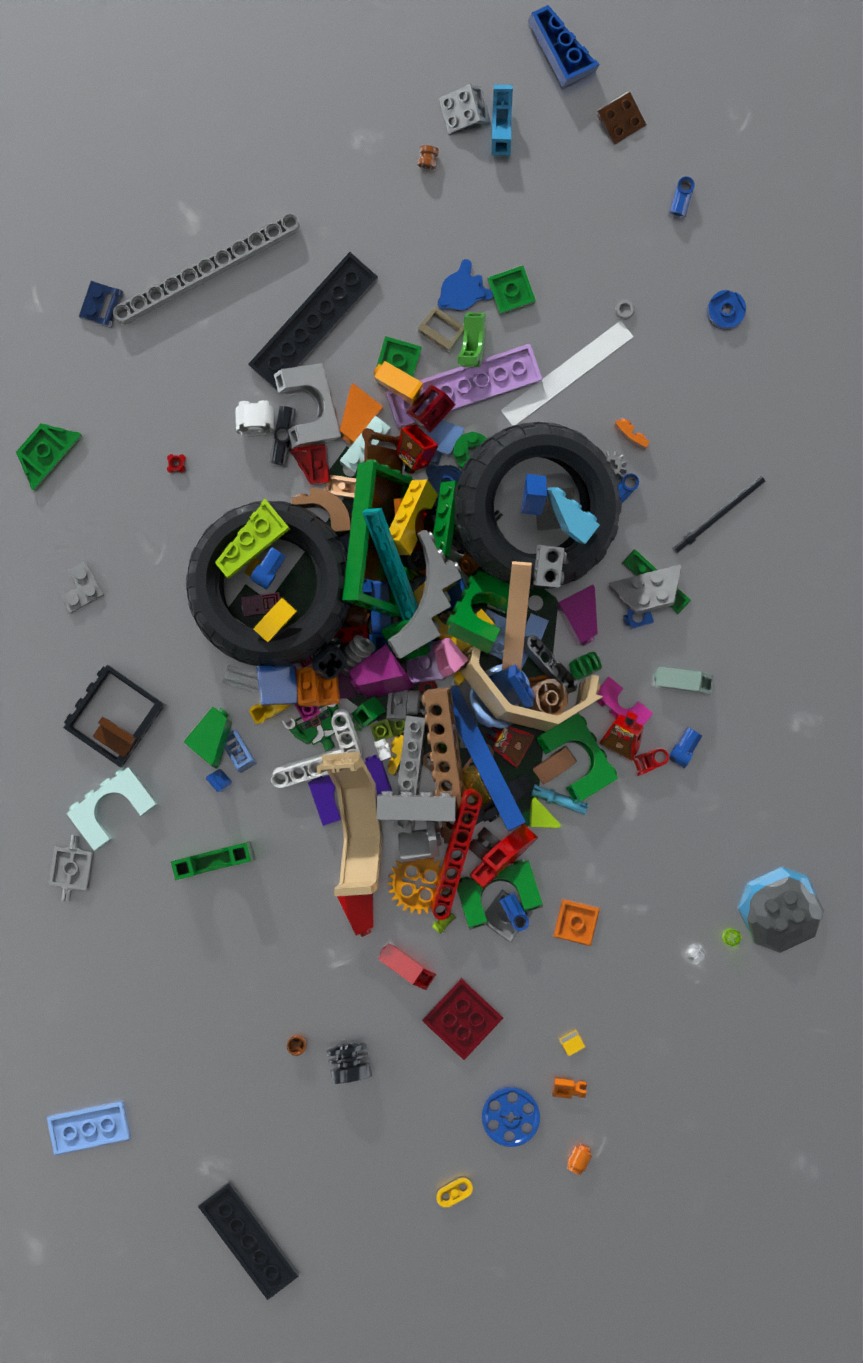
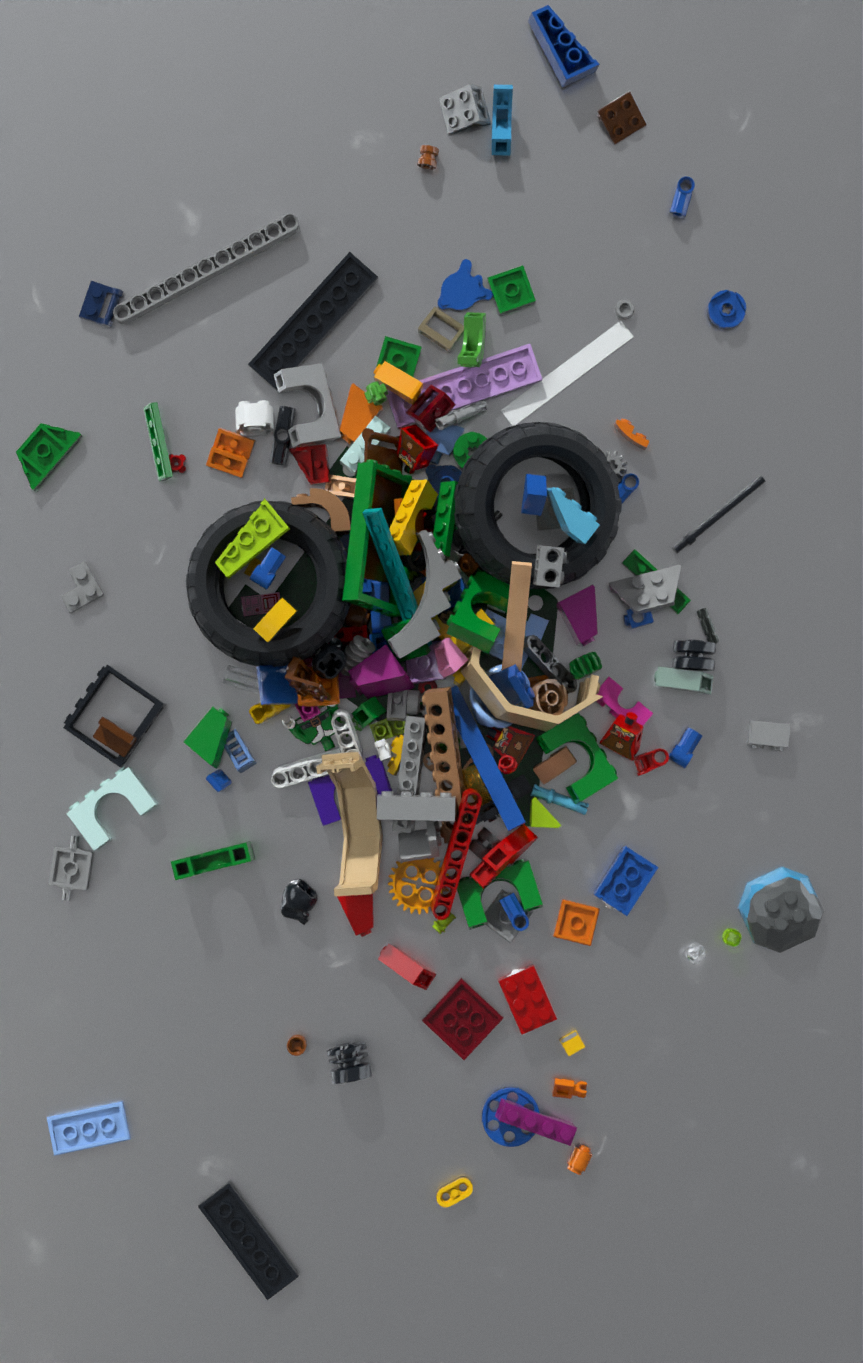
none -> green tile [143,402,173,481]
none -> orange slope [206,428,256,478]
none -> black piece [281,879,317,925]
none -> reddish brown bracket [284,656,331,702]
none -> bright green gear [364,381,389,406]
none -> light grey pin [436,399,487,430]
none -> magenta arch [495,1098,577,1146]
none -> red plate [498,755,518,774]
none -> red piece [498,964,557,1035]
none -> blue piece [593,846,659,916]
none -> black wheel [672,640,716,671]
none -> pearl dark grey axle [697,608,719,643]
none -> light grey brick [747,720,791,751]

